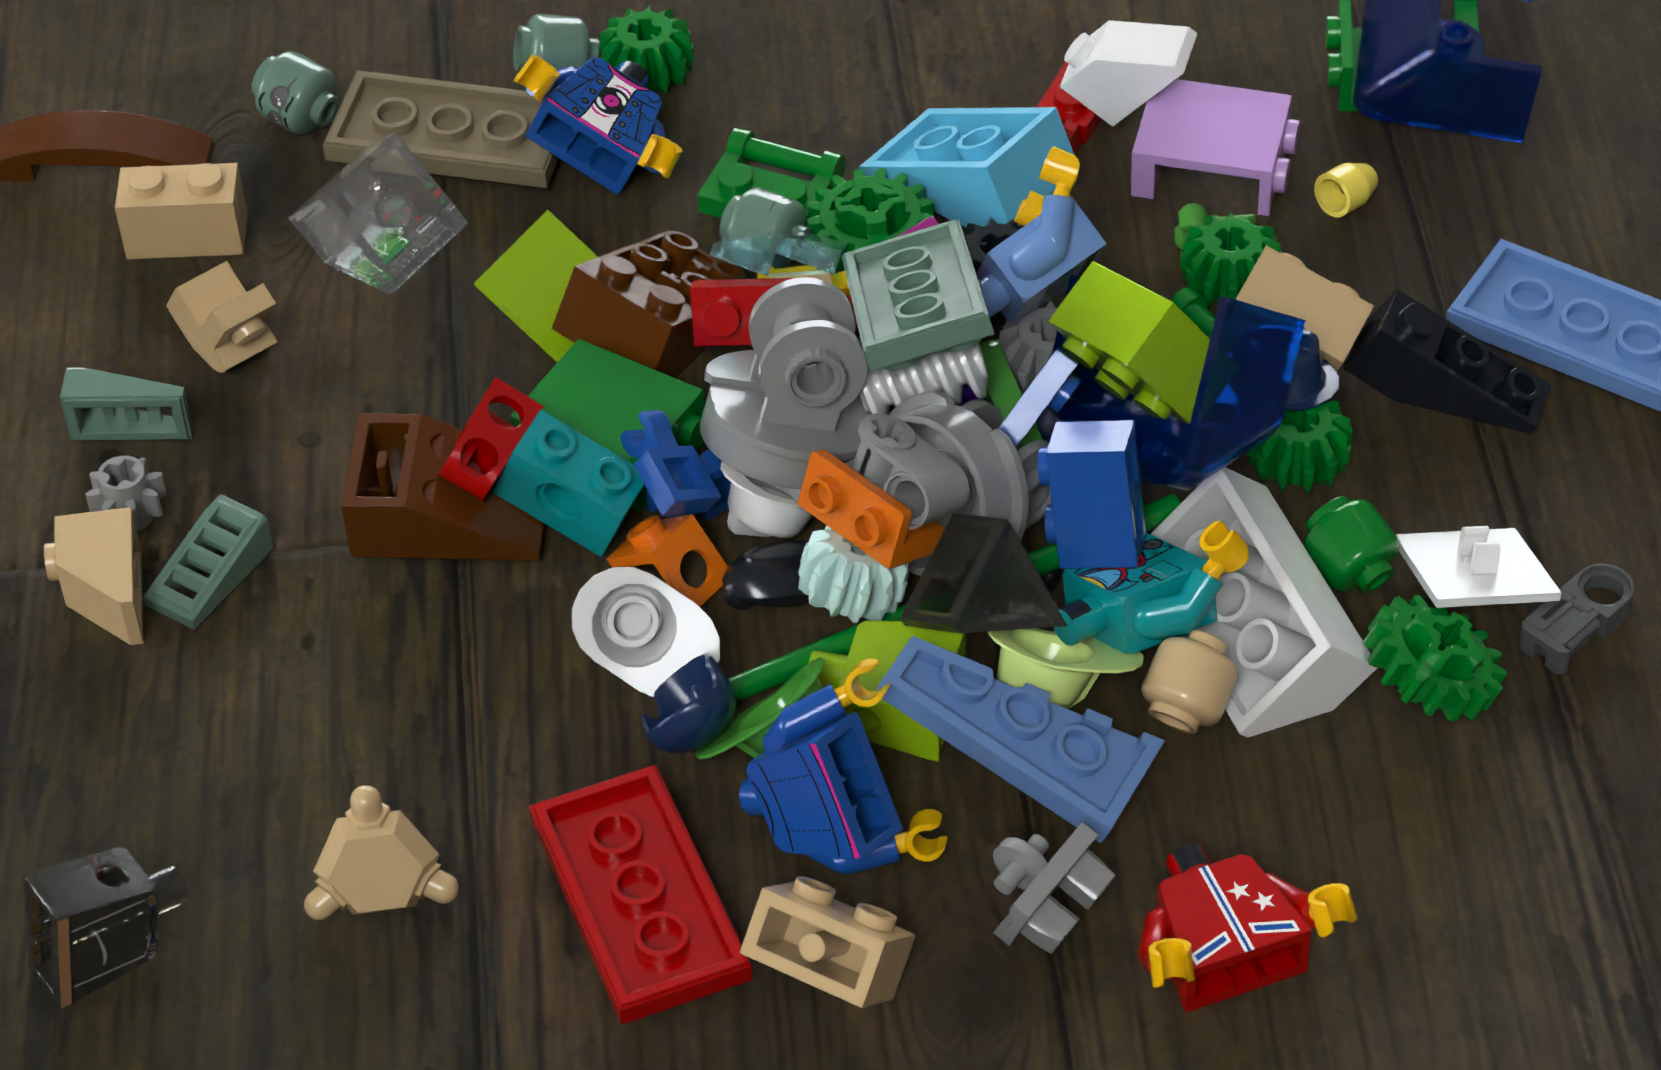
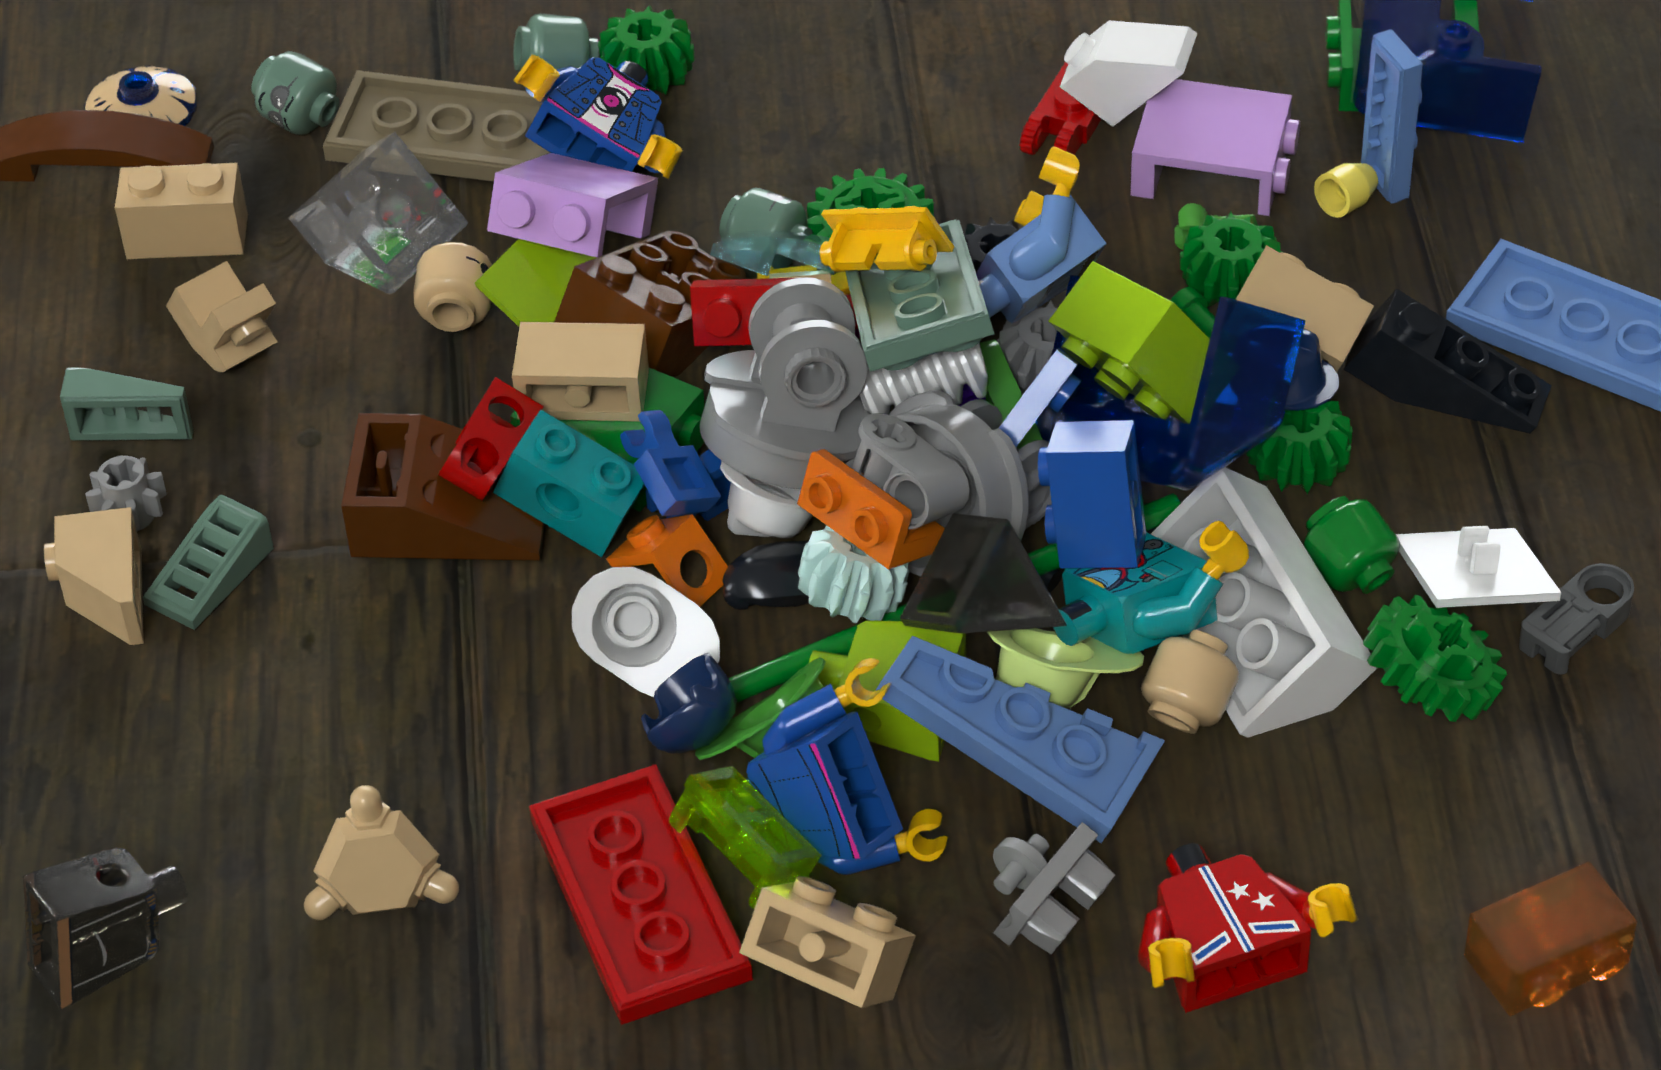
green plate [697,127,846,218] -> none
medium azure slope [859,107,1080,227] -> none
none -> tan dish [85,66,197,126]
none -> tan head [413,242,492,332]
none -> lavender panel [487,153,658,257]
none -> tan brick [512,322,649,422]
none -> clear neon green hinge [669,766,821,910]
none -> yellow hinge [820,206,954,272]
none -> medium blue plate [1361,29,1423,204]
none -> clear orange brick [1464,861,1637,1016]

